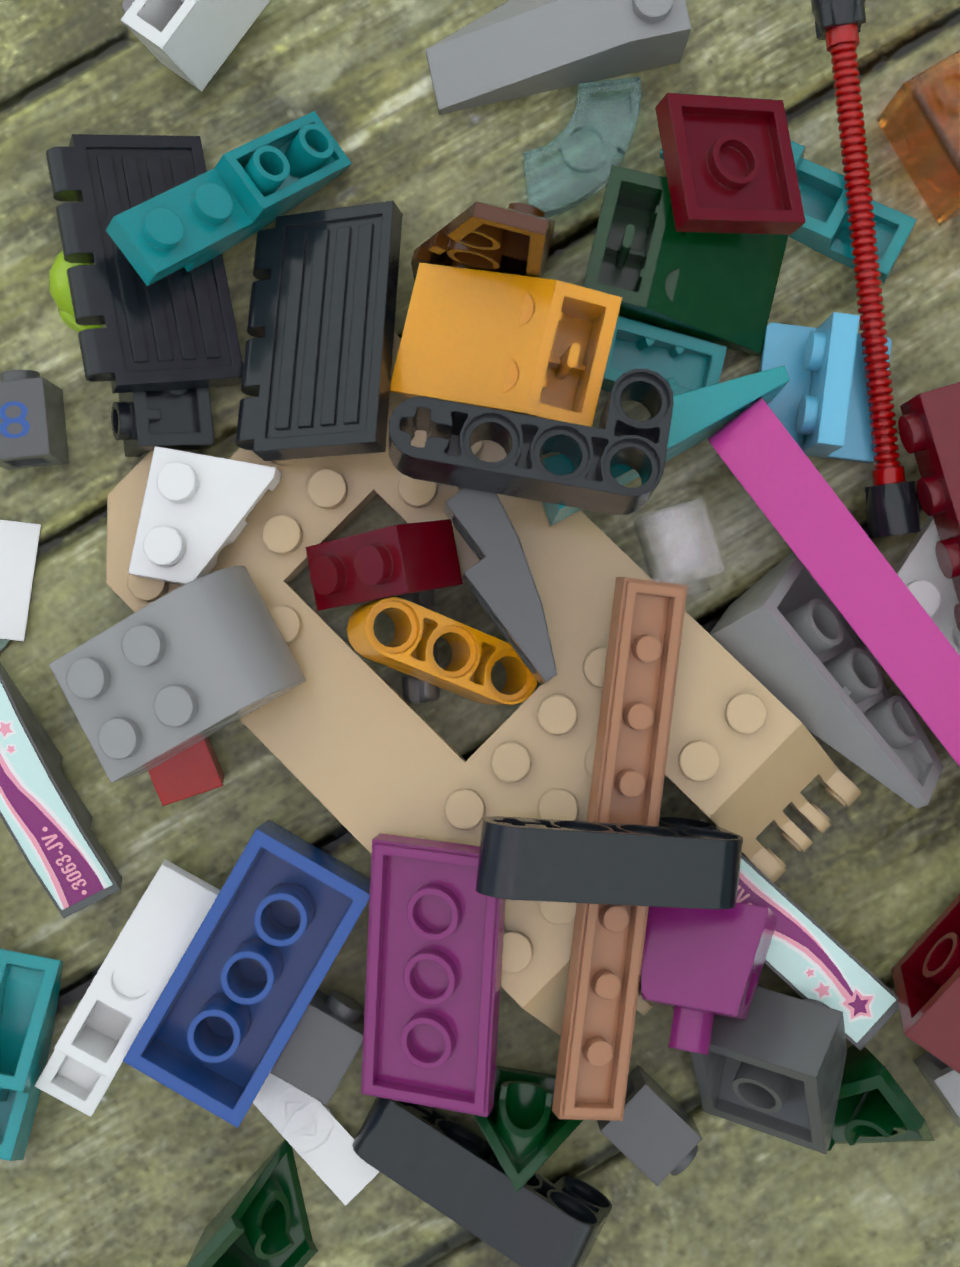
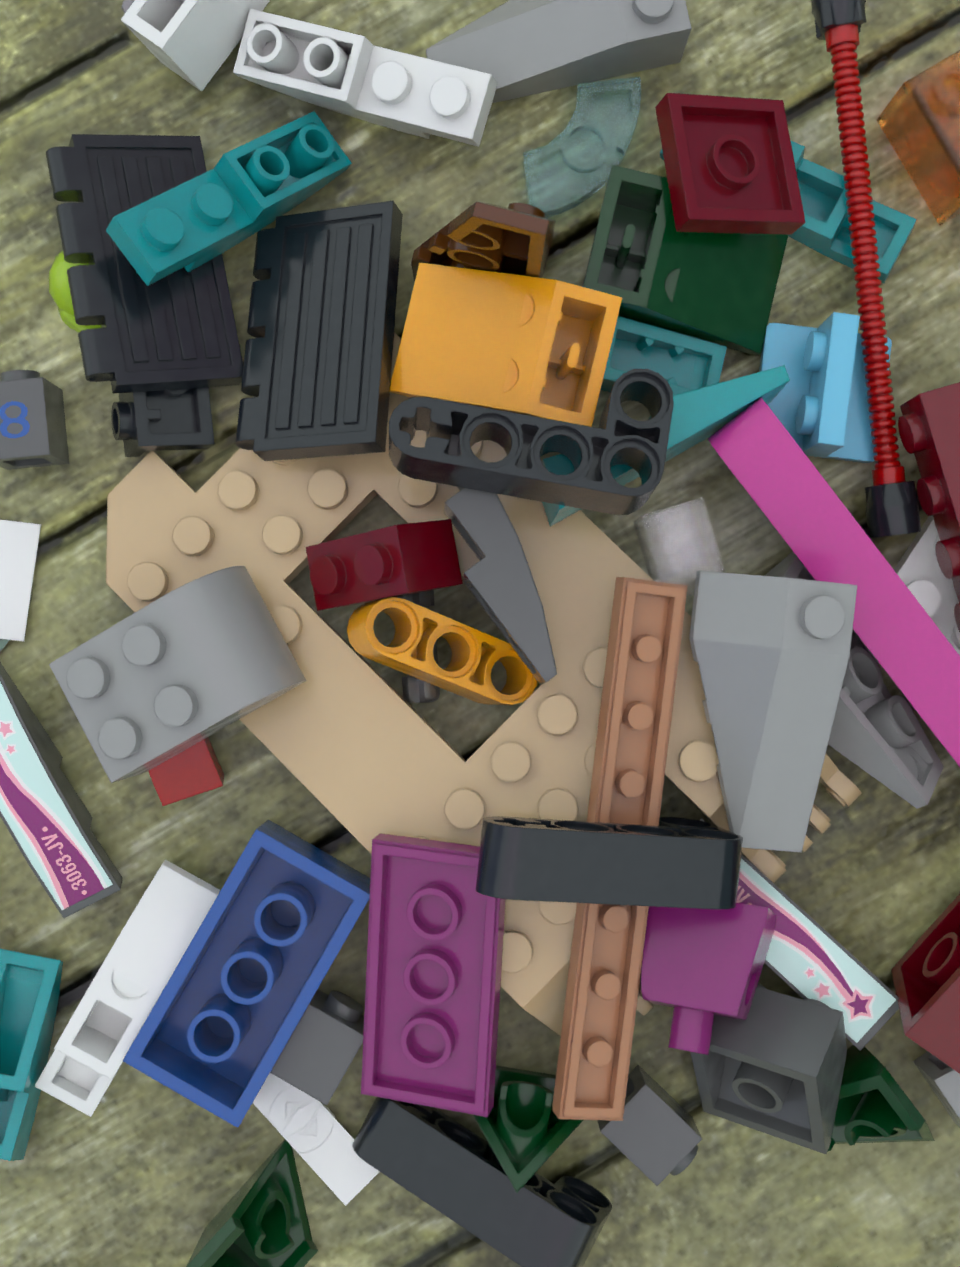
white wing [128,446,281,585] -> none
none -> white slope [233,9,498,147]
none -> light grey wedge [689,571,857,853]

